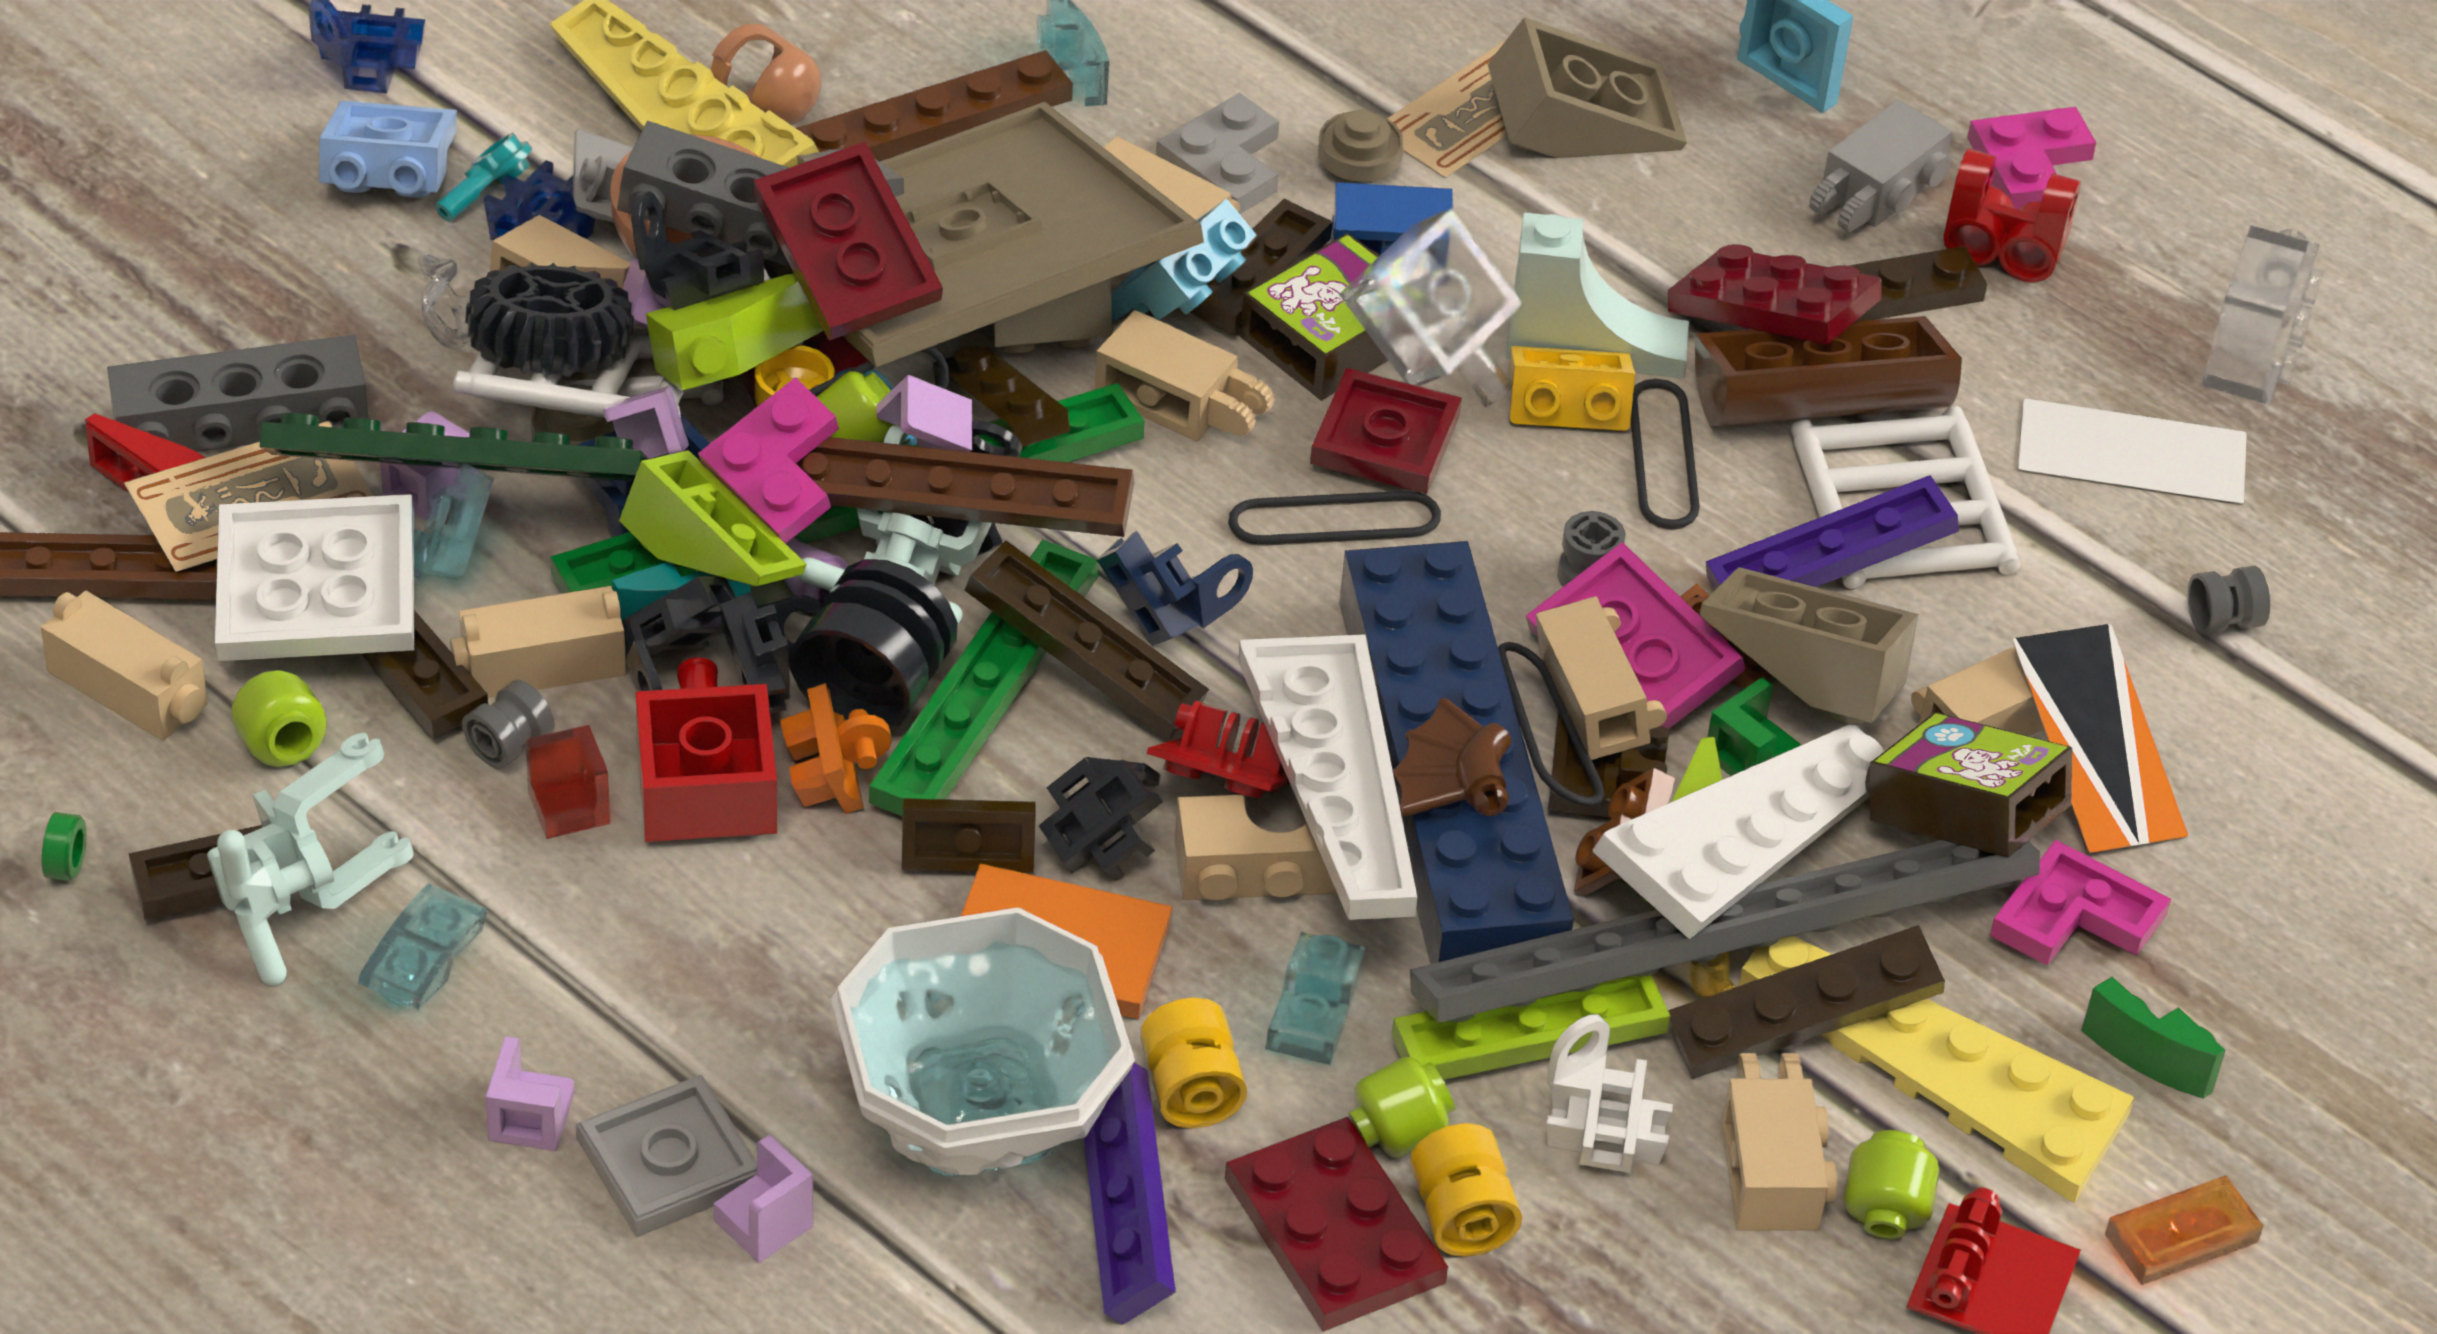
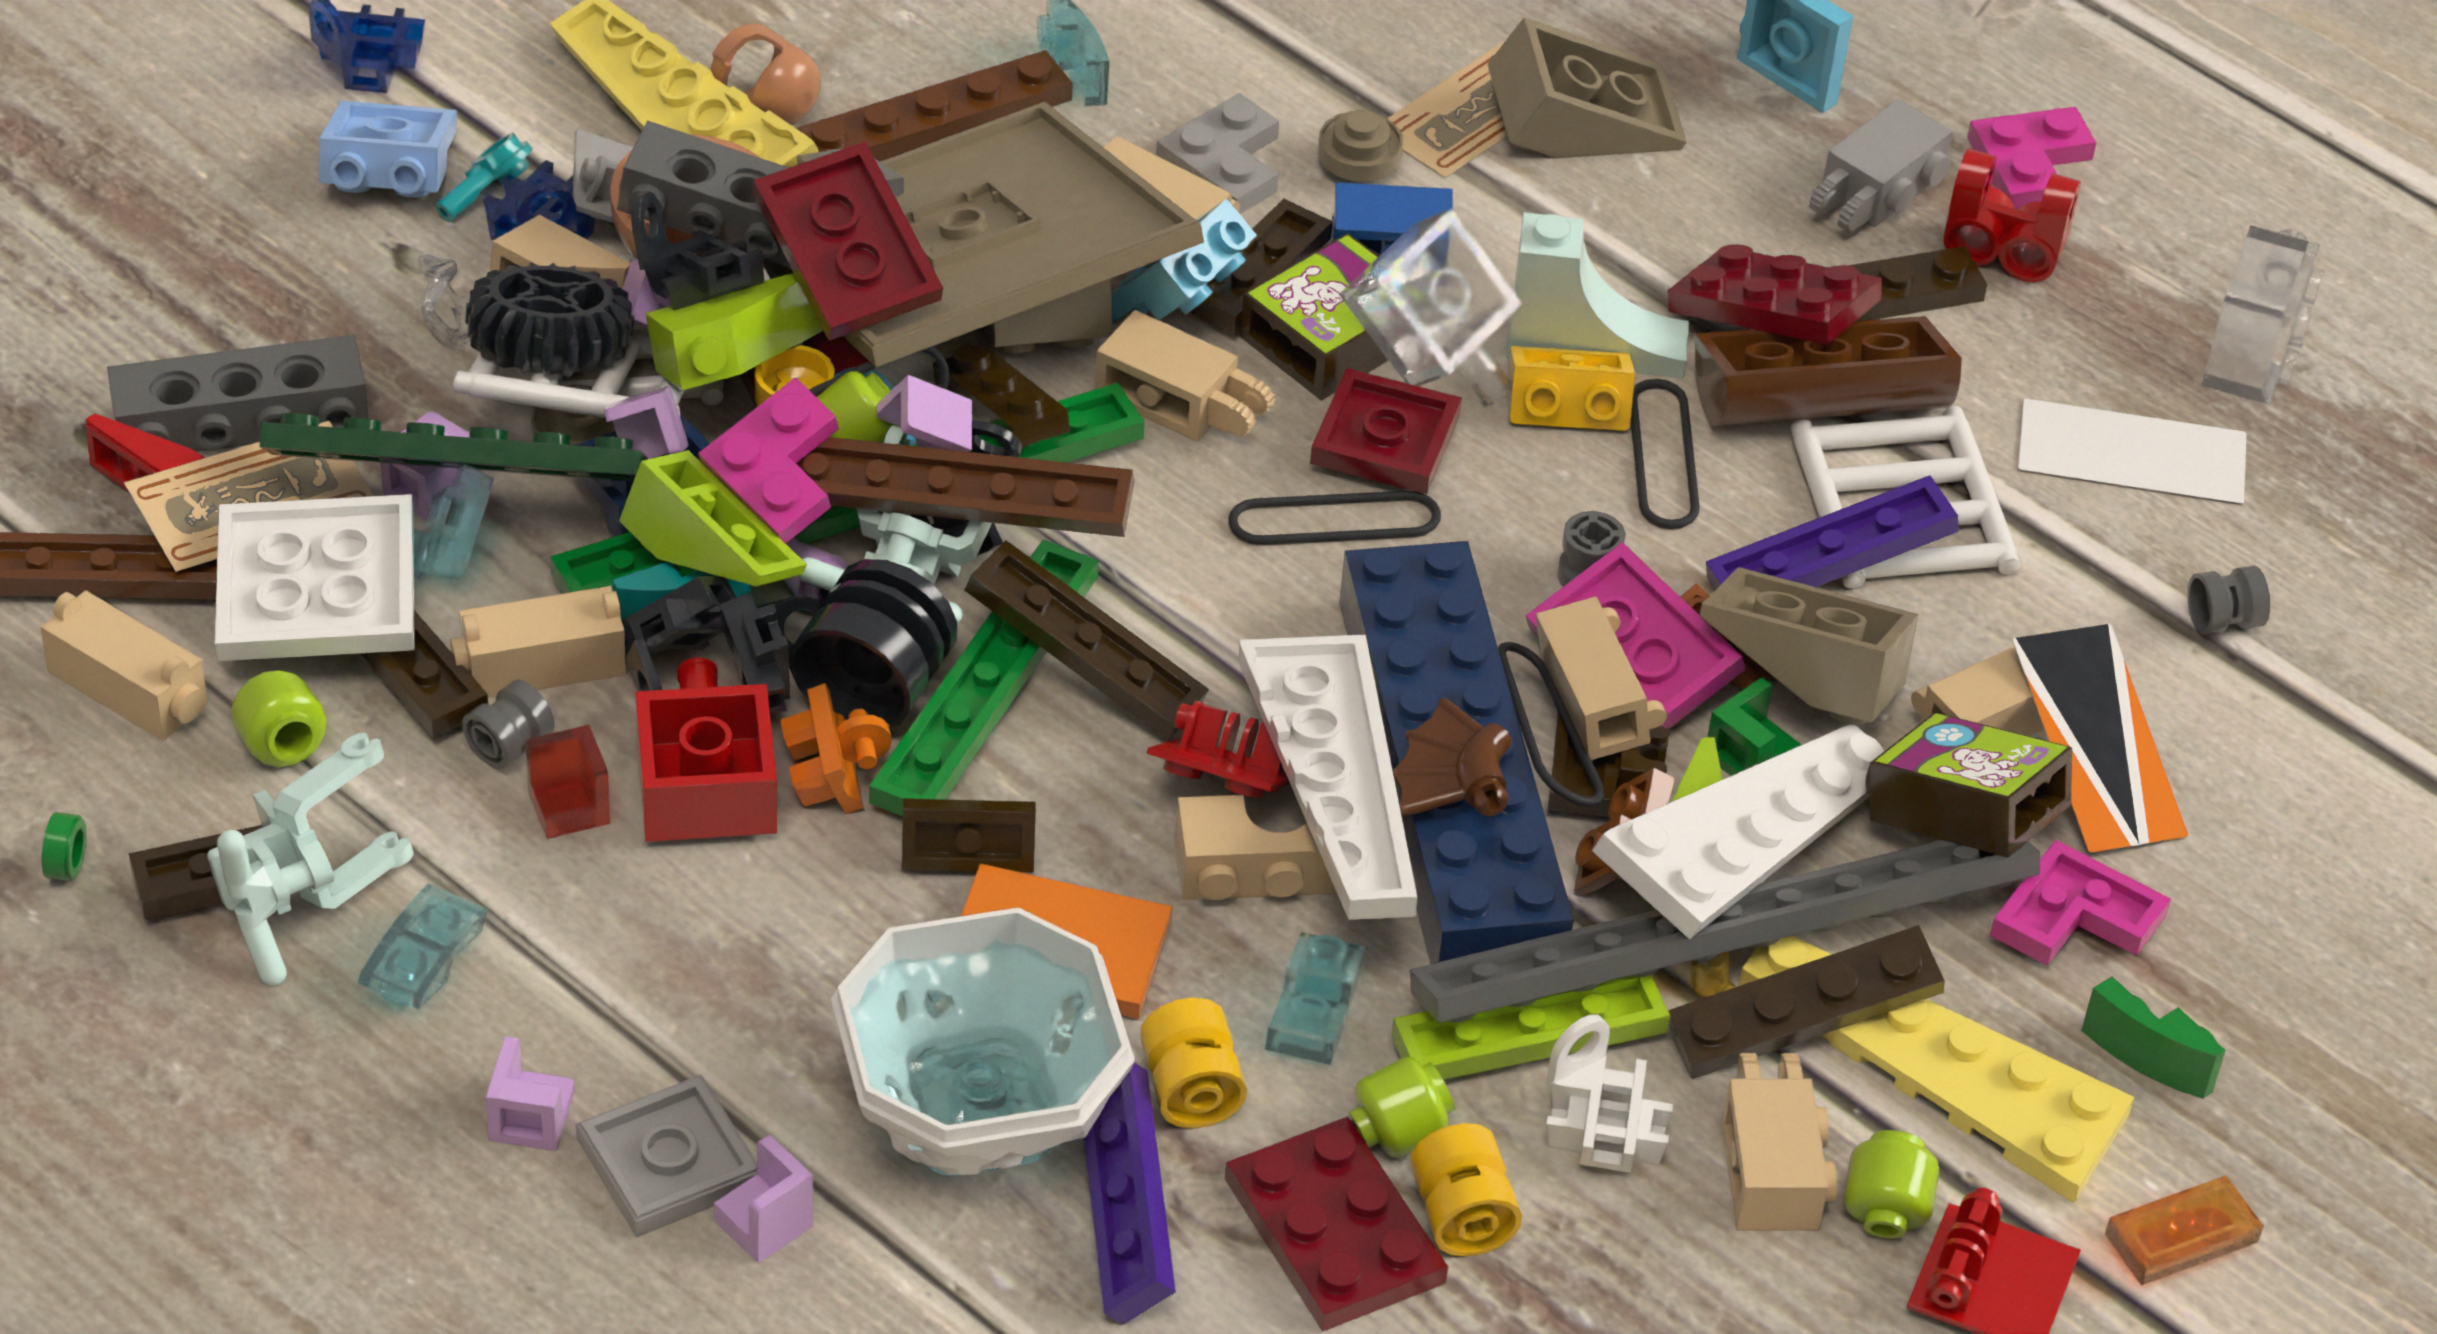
black piece [1038,757,1163,881] -> none
dark blue piece [1097,531,1253,646] -> none

